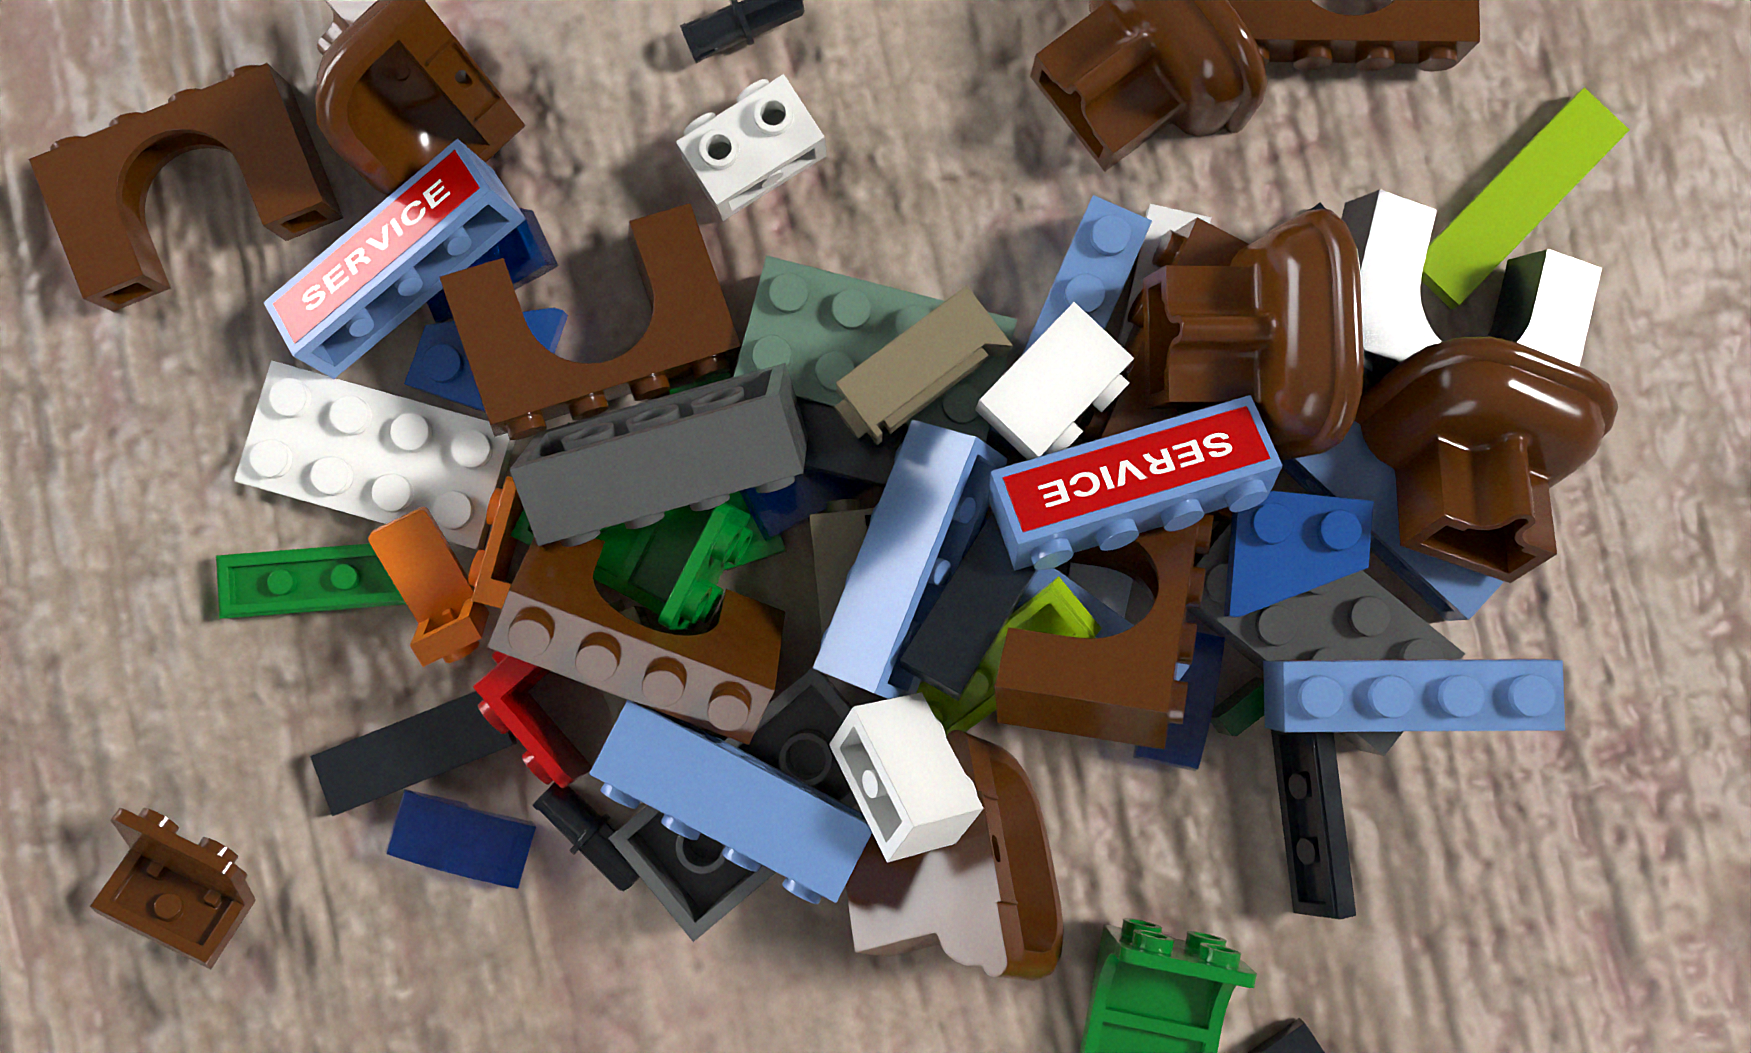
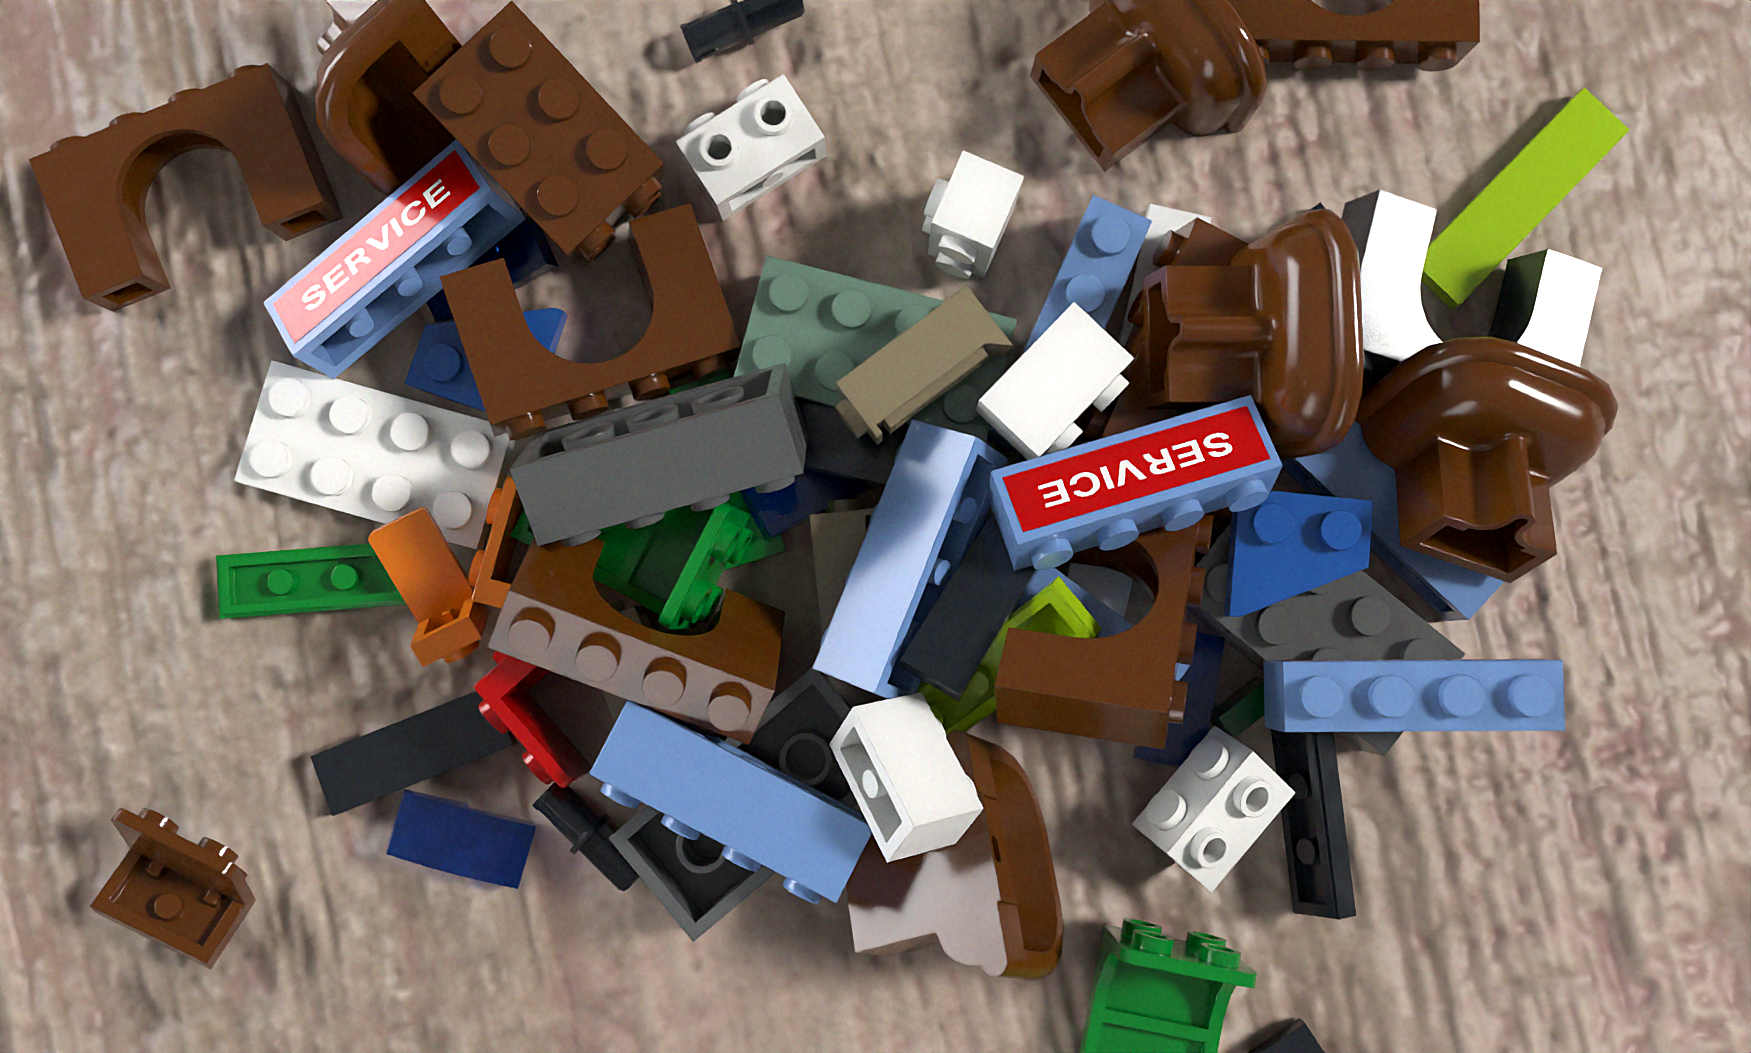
none -> reddish brown bracket [413,0,664,264]
none -> white brick [922,150,1024,279]
none -> white brick [1132,726,1295,893]

